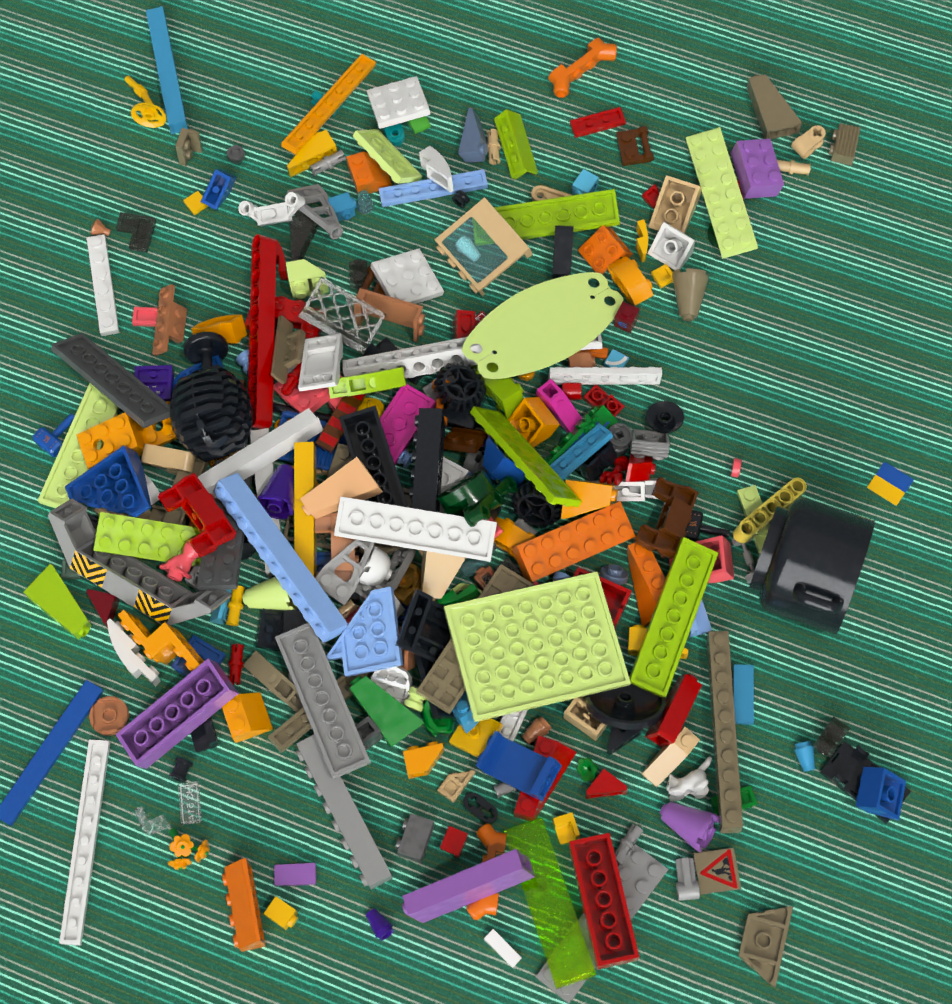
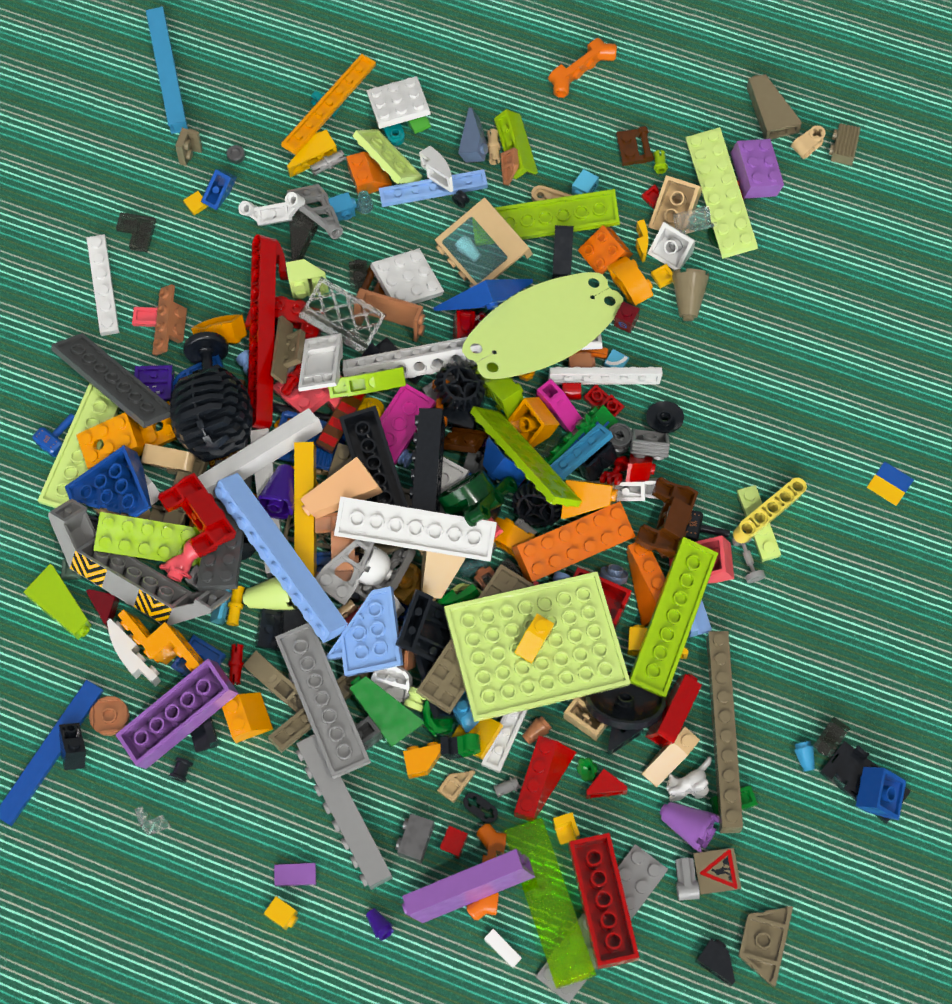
white plate [59,740,110,946] -> none
nougat rock [91,219,111,236] -> none
yellow dish [125,76,167,128] -> none
light orange plant [168,828,209,870] -> none
clear tile [178,781,202,825] -> none
orange slope [222,858,266,952] -> none
blue panel [476,730,562,802] -> none
red tile [570,107,626,138] -> none
light grey pin [614,824,643,865] -> none
coral tile [731,458,742,478] -> none
dark azure tile [733,664,754,725] -> none
black piece [749,498,875,635] -> none
tan pin [777,160,811,175] -> none
none -> black slope [59,723,86,770]
none -> blue slope [433,279,533,311]
none -> leg [440,733,481,760]
none -> nougat tile [500,148,519,186]
none -> yellow slope [515,614,554,664]
none -> lime pin [654,150,668,174]
none -> clear panel [673,206,717,234]
none -> black slope [696,939,735,987]

